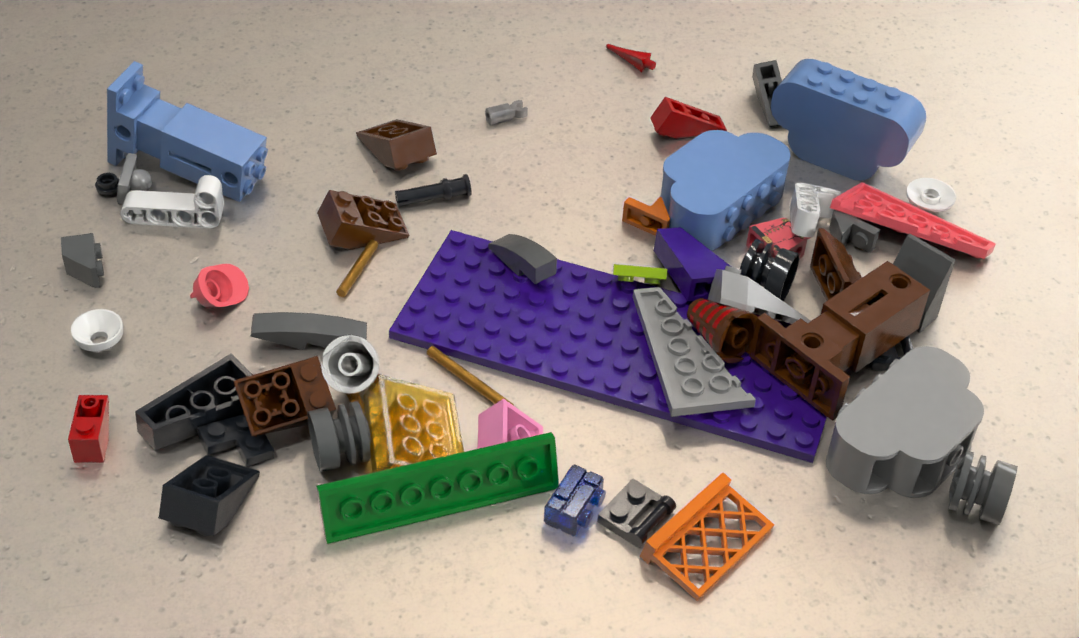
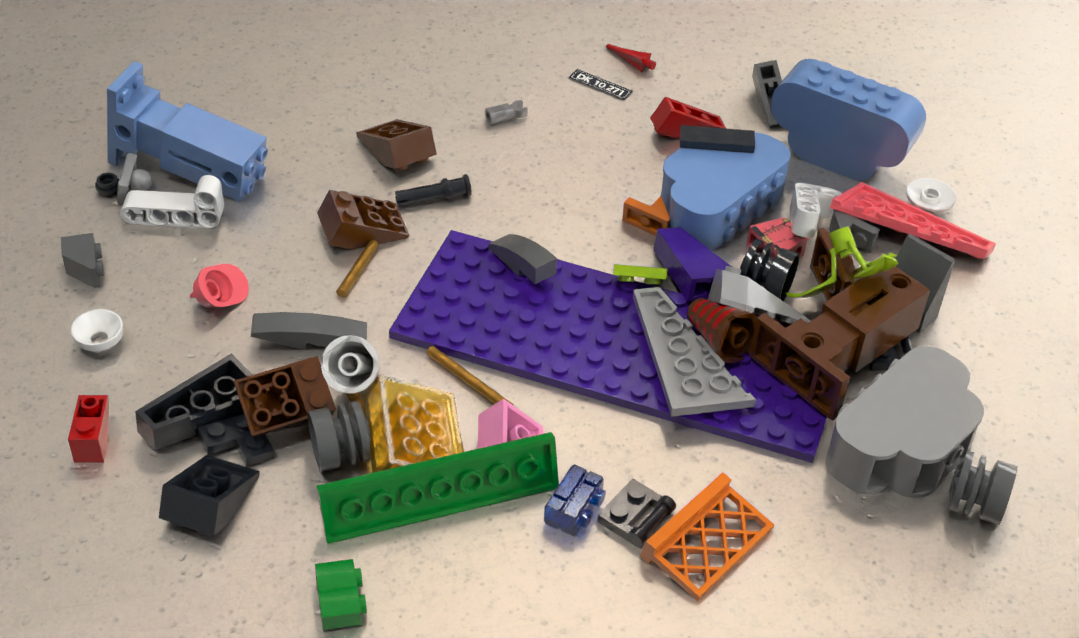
none -> green brick [315,559,367,630]
none -> sticker [568,69,633,100]
none -> black tile [680,125,755,153]
none -> lime plant [786,226,898,298]

